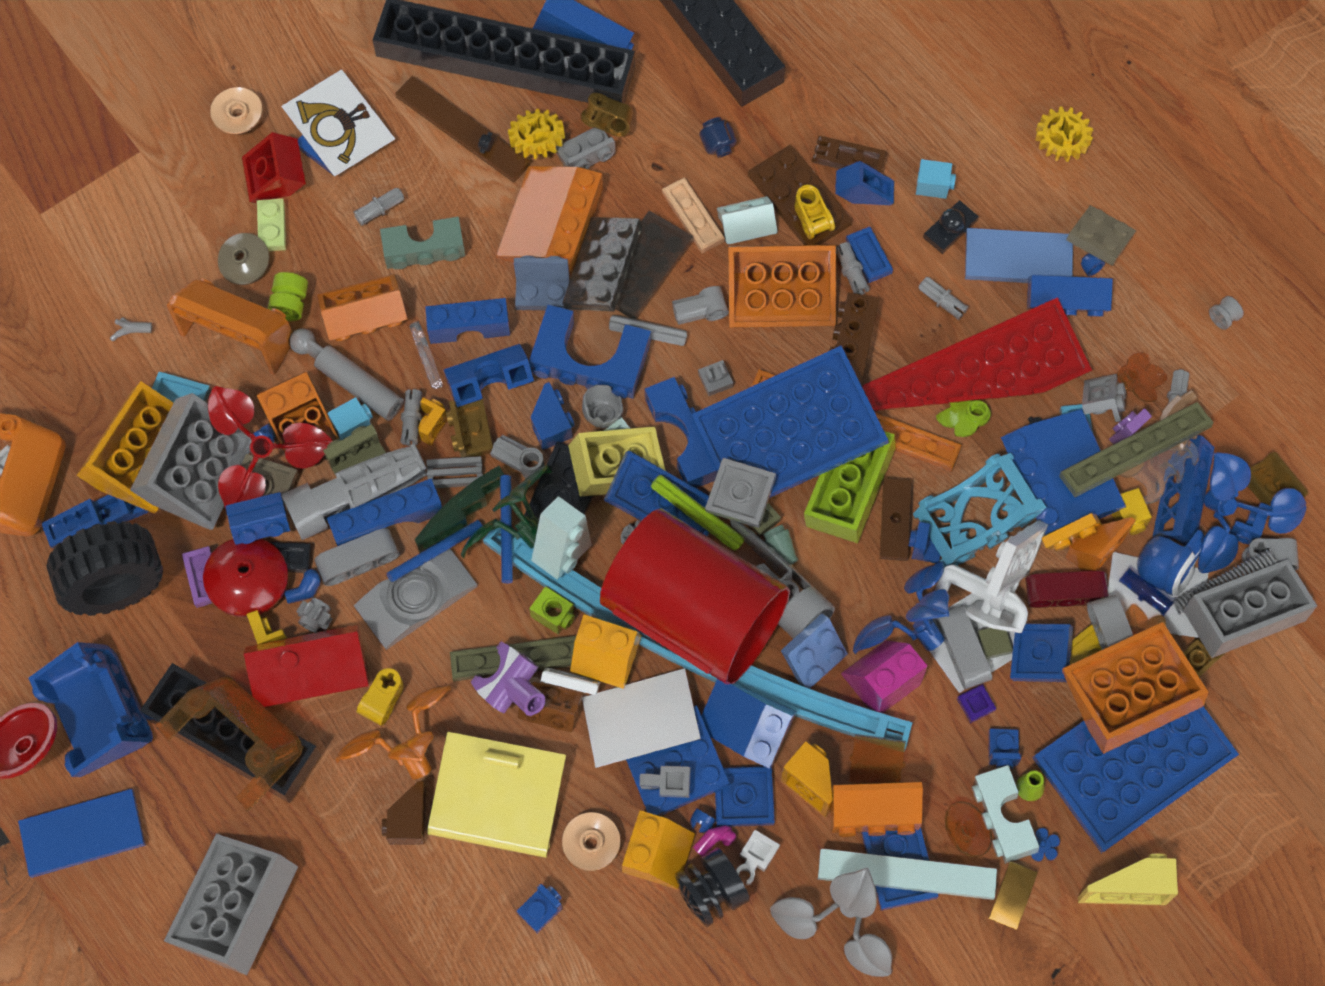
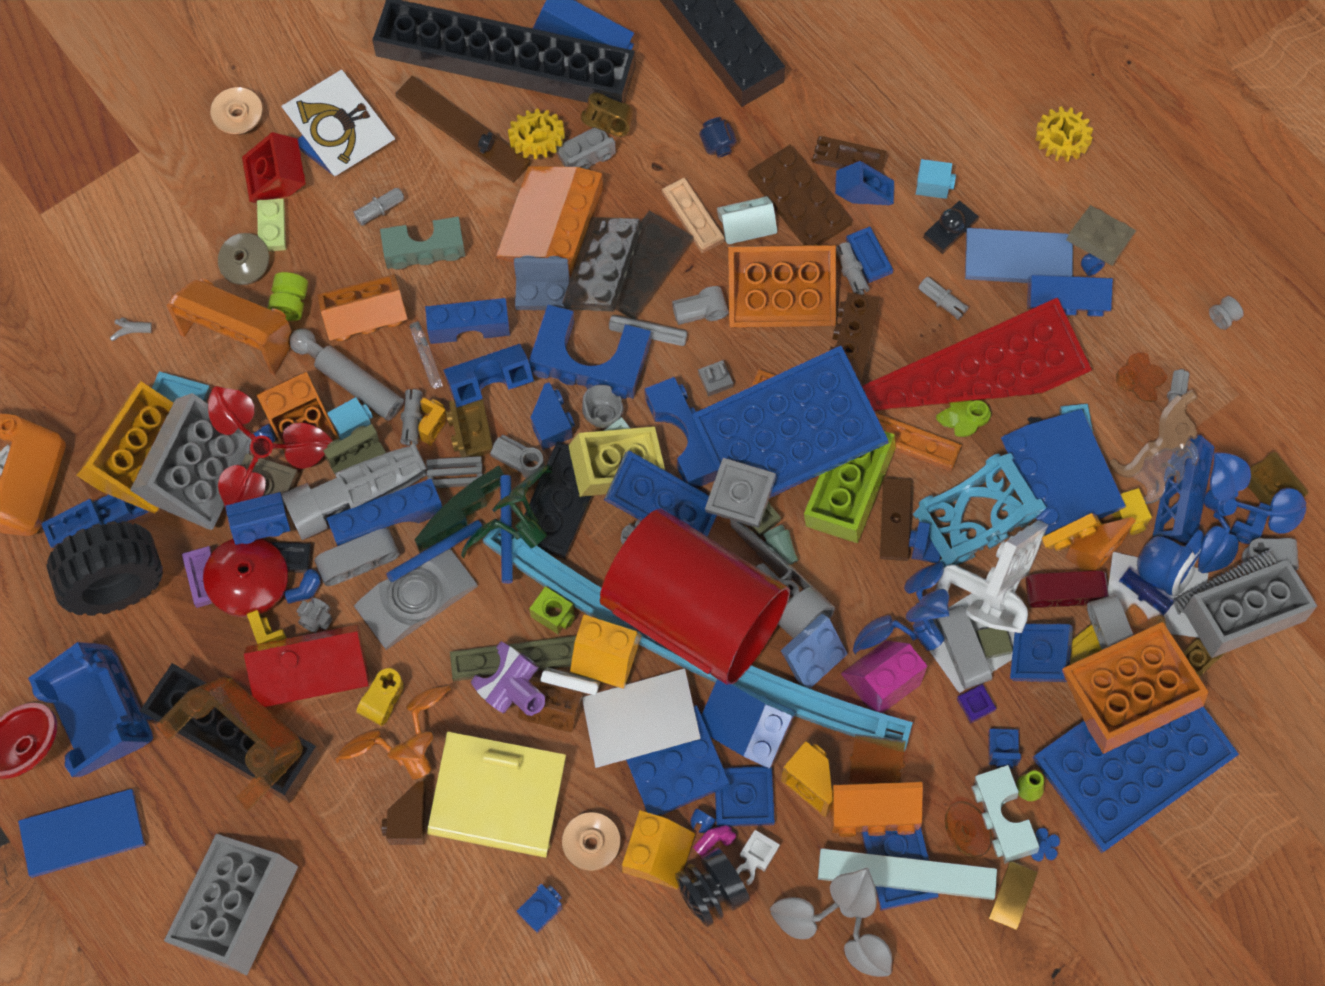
light aqua wedge [531,496,591,580] -> none
light grey plate [639,766,691,798] -> none
lime axle [651,475,744,550] -> none
yellow piece [794,185,835,239] -> none
olive tile [1059,402,1214,498] -> none
light yellow slope [1078,854,1178,905] -> none
light grey bracket [1082,374,1127,422] -> none
medium lavender plate [1109,408,1152,445] -> none

